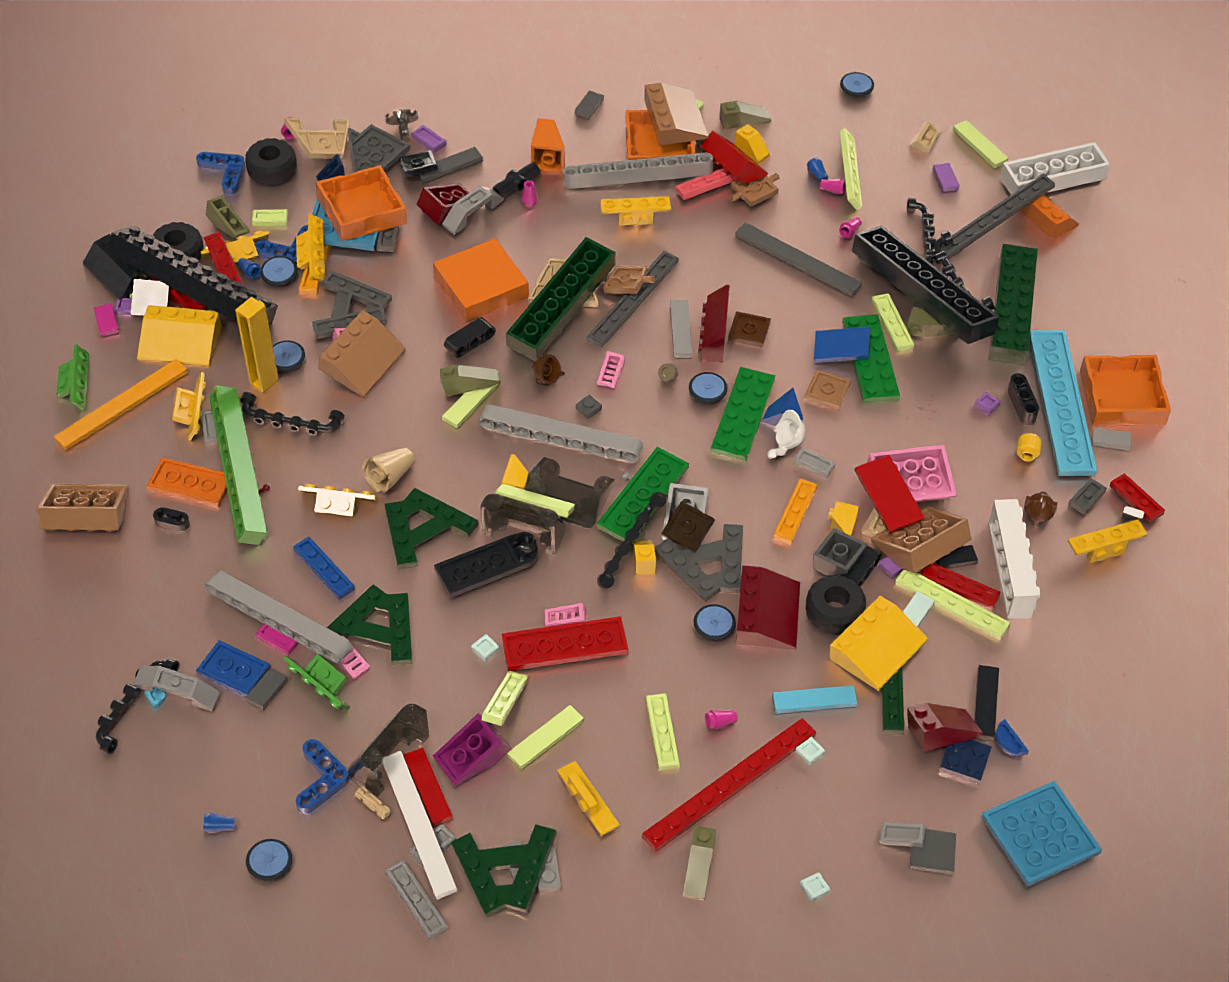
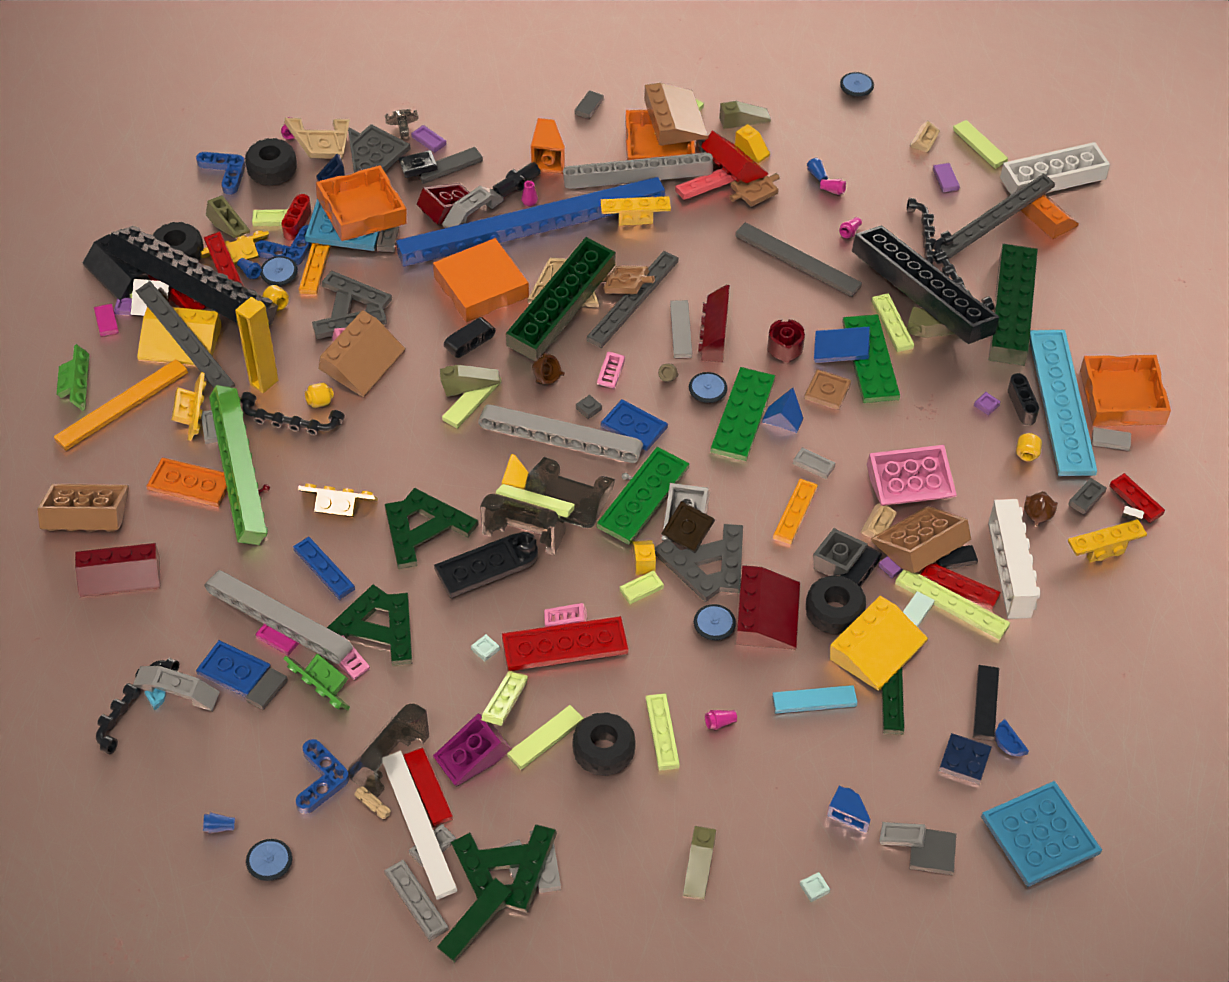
black beam [153,507,190,531] -> none
medium blue wheel [273,340,305,371] -> none
yellow bracket [296,214,325,282] -> none
tan cone [362,448,415,493] -> none
yellow bracket [557,761,620,837] -> none
black bar [597,492,666,589] -> none
red plate [642,718,816,853] -> none
reddish brown tile [728,311,771,348] -> none
white piece [767,410,806,459] -> none
light aqua tile [795,737,825,766] -> none
yellow slope [828,501,859,536] -> none
yellowish green tile [840,128,862,210] -> none
red tile [854,454,925,534] -> none
dark red slope [907,703,983,752] -> none
none -> slope [75,543,160,598]
none -> dark grey tile [136,281,235,388]
none -> yellow head [262,285,289,311]
none -> red beam [281,194,312,241]
none -> yellow head [305,383,334,408]
none -> blue brick [396,177,665,267]
none -> dark green tile [437,878,513,963]
none -> black tyre [572,712,636,776]
none -> blue tile [601,399,668,451]
none -> yellowish green tile [620,570,664,604]
none -> dark red brick [767,319,805,363]
none -> blue slope [827,786,871,834]

